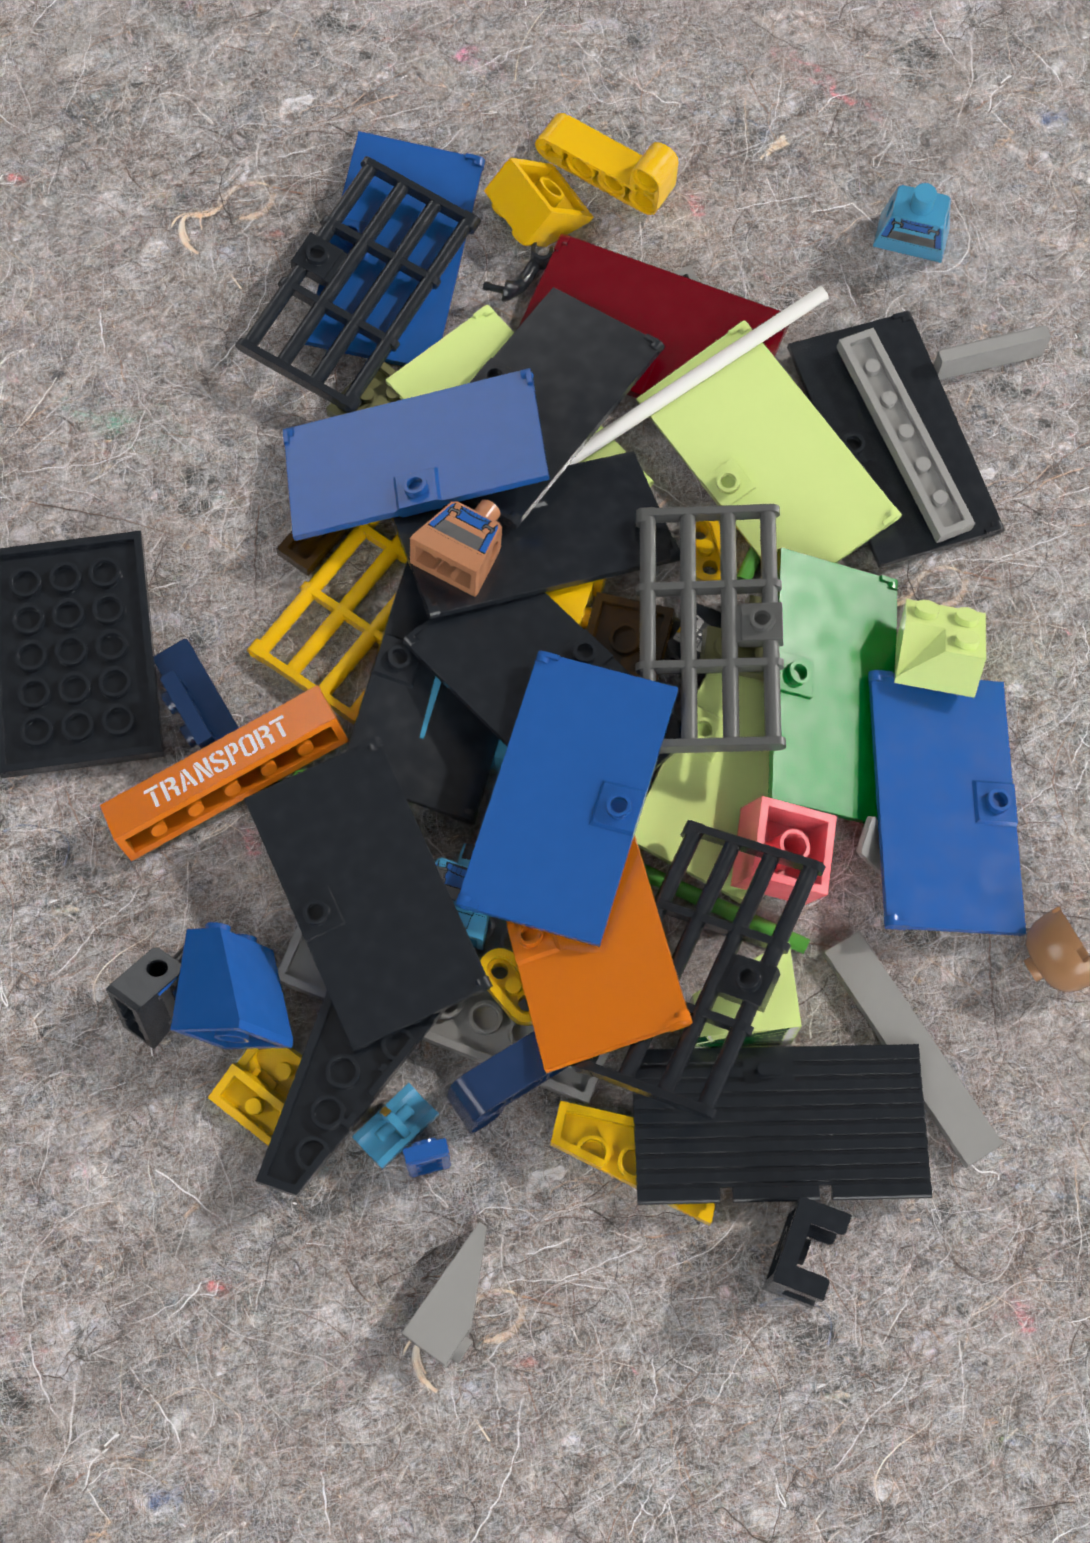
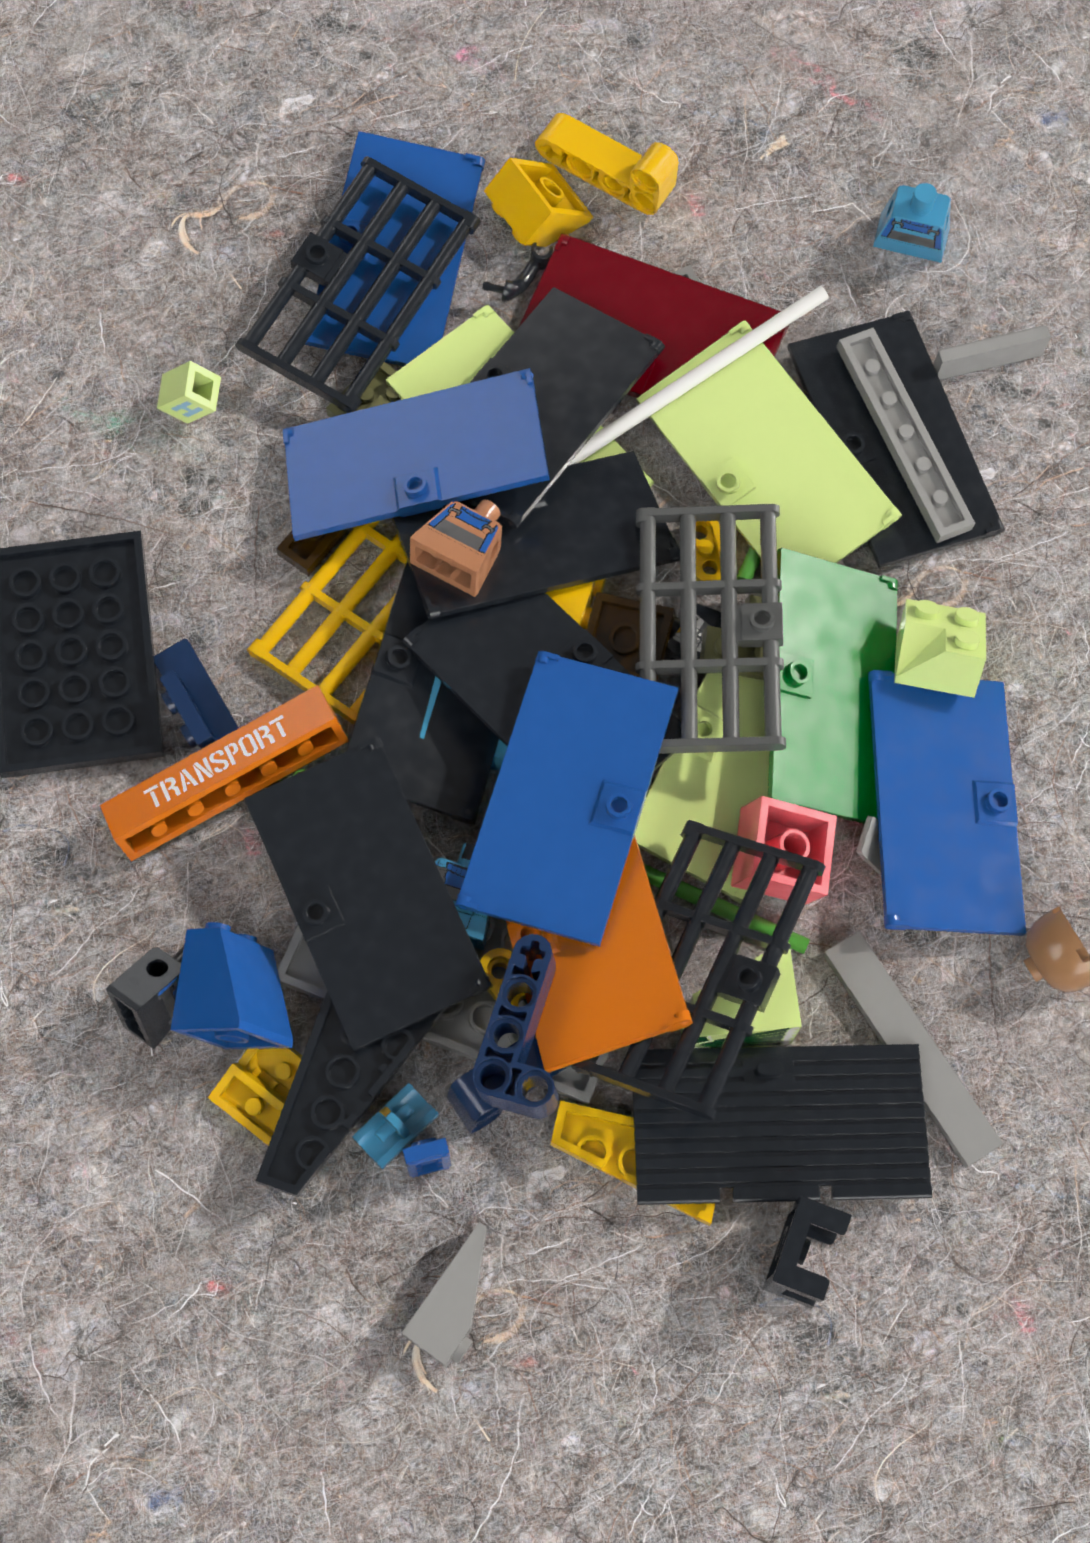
none -> yellowish green brick [157,361,221,424]
none -> dark blue beam [472,934,559,1119]

